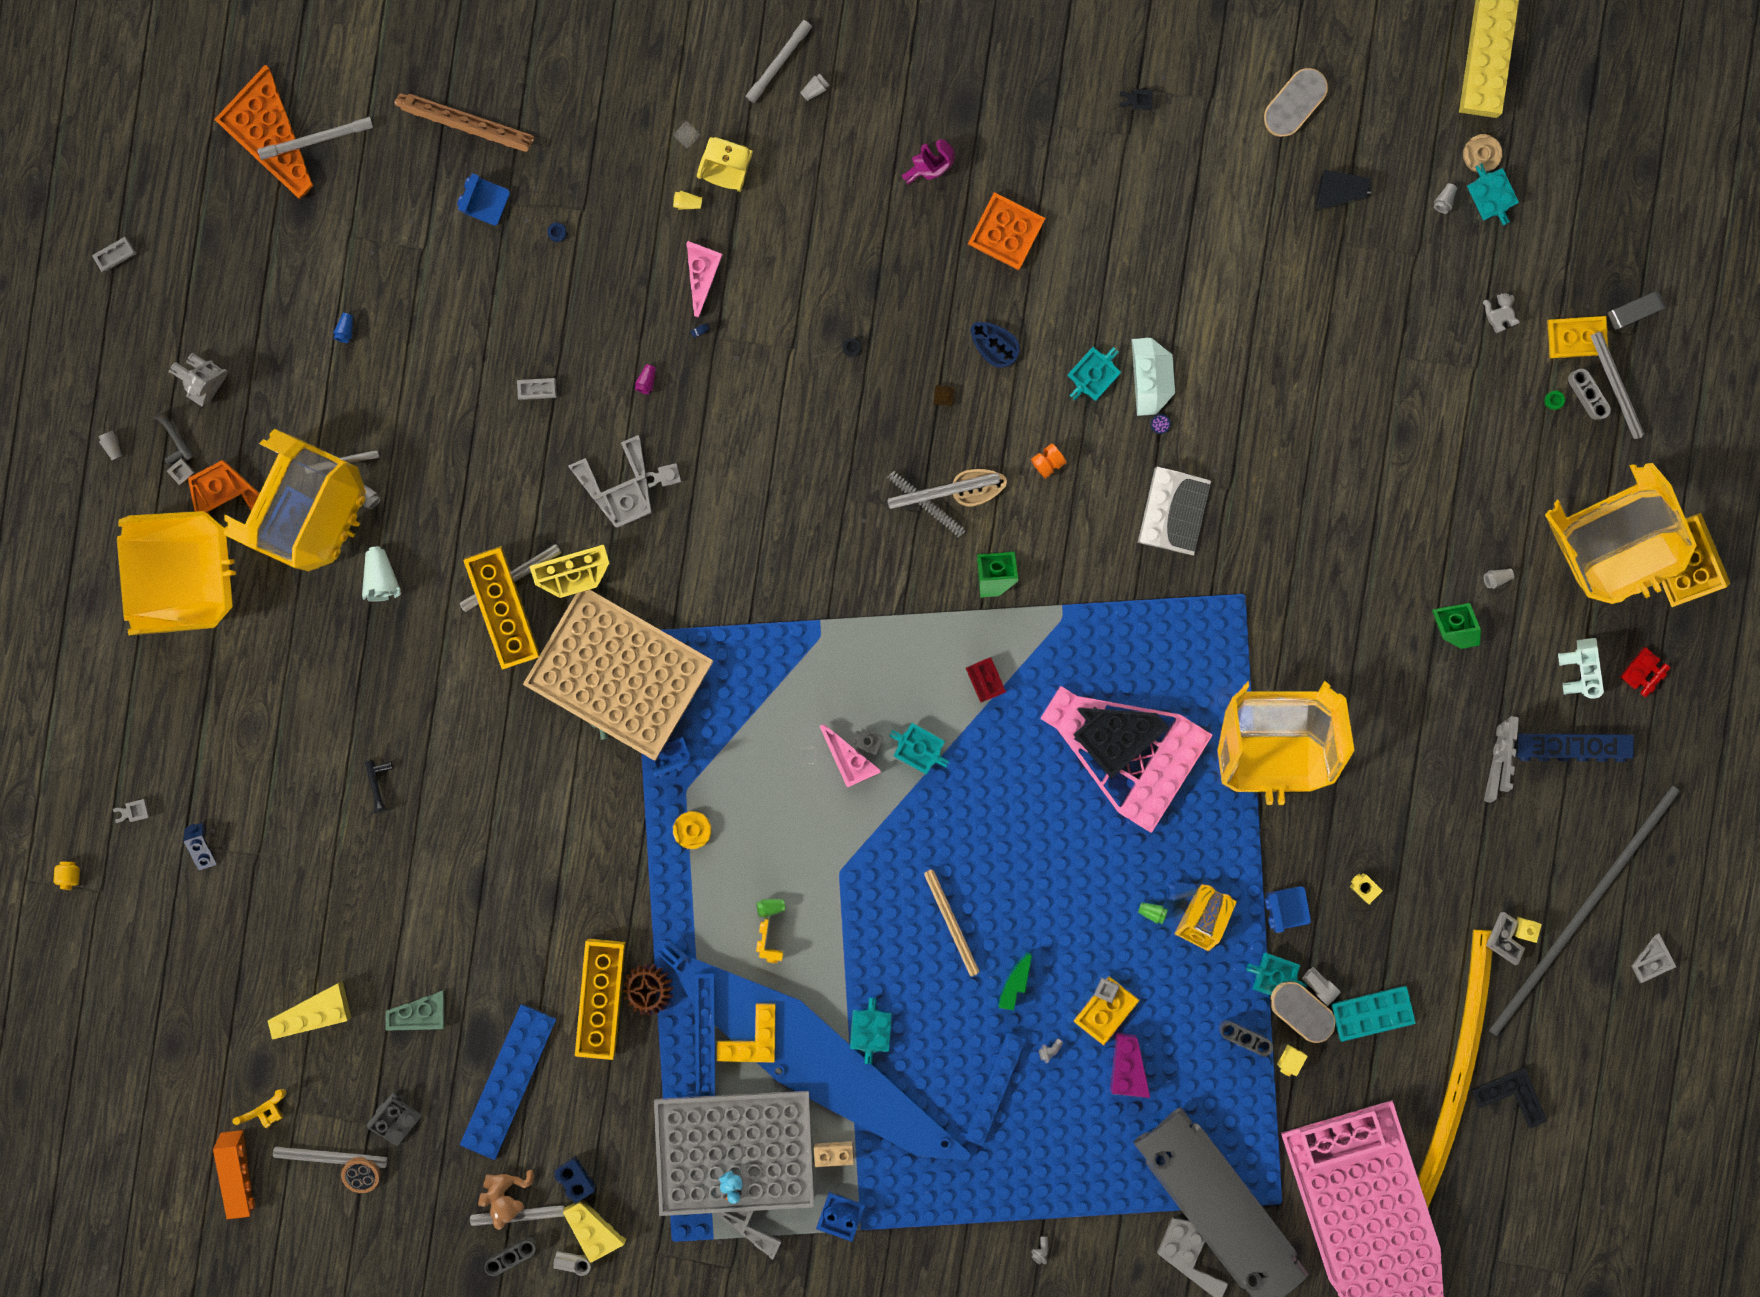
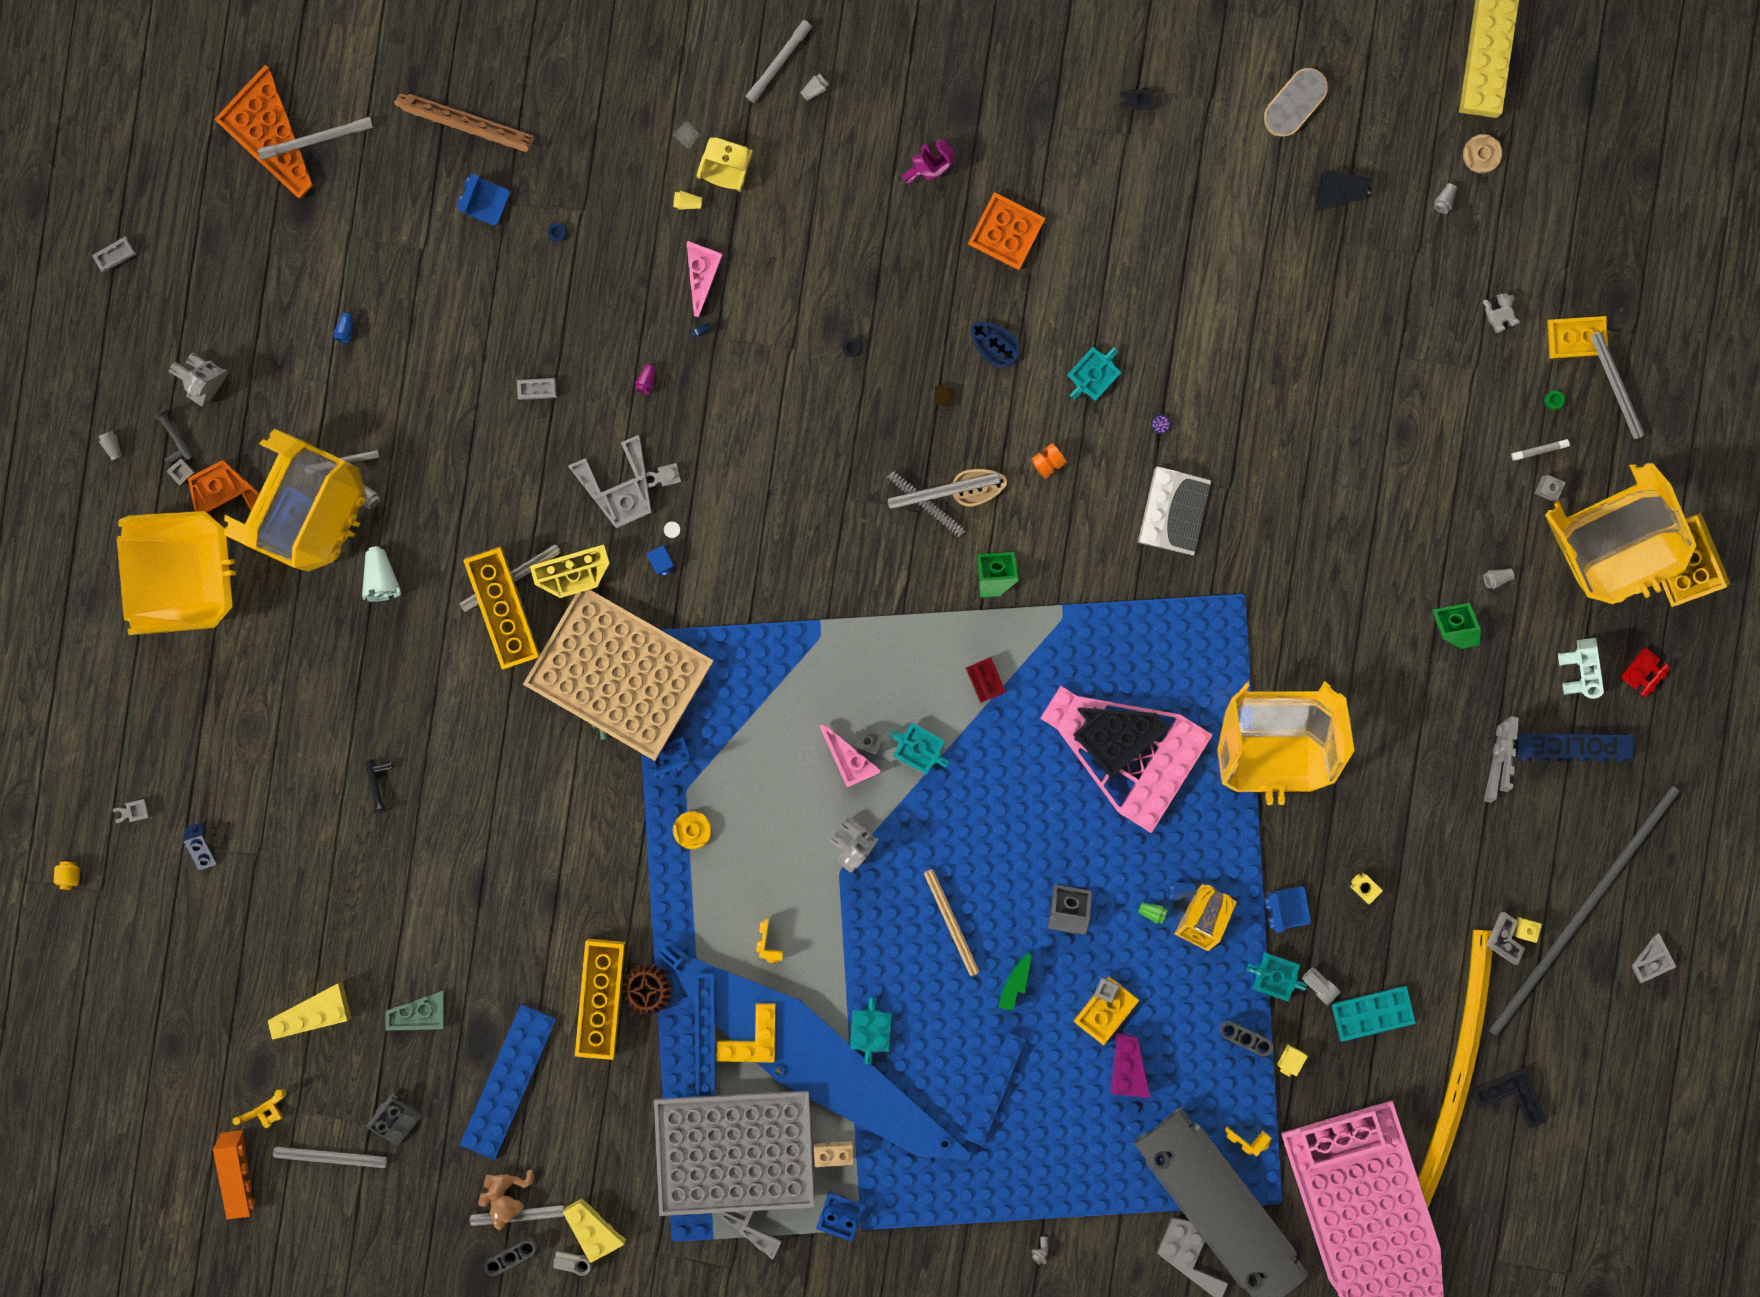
tile [341,1157,380,1193] -> none
dark blue brick [554,1155,596,1204] -> none
medium azure animal [719,1170,743,1204] -> none
bright green cone [756,899,785,918] -> none
light grey plate [1039,1039,1063,1063] -> none
light aqua wedge [1132,338,1175,416] -> none
flat silver tile [1271,981,1335,1043] -> none
teal plate [1467,163,1519,225] -> none
light grey beam [1568,369,1610,420] -> none
dark grey beam [1607,290,1666,330] -> none
none -> blue brick [646,545,675,576]
none -> white sticker [664,522,680,538]
none -> light grey piece [829,817,879,873]
none -> dark grey slope [1048,885,1092,935]
none -> yellow bracket [1225,1127,1271,1156]
none -> light grey bar [1511,439,1570,461]
none -> light grey brick [1534,475,1565,501]

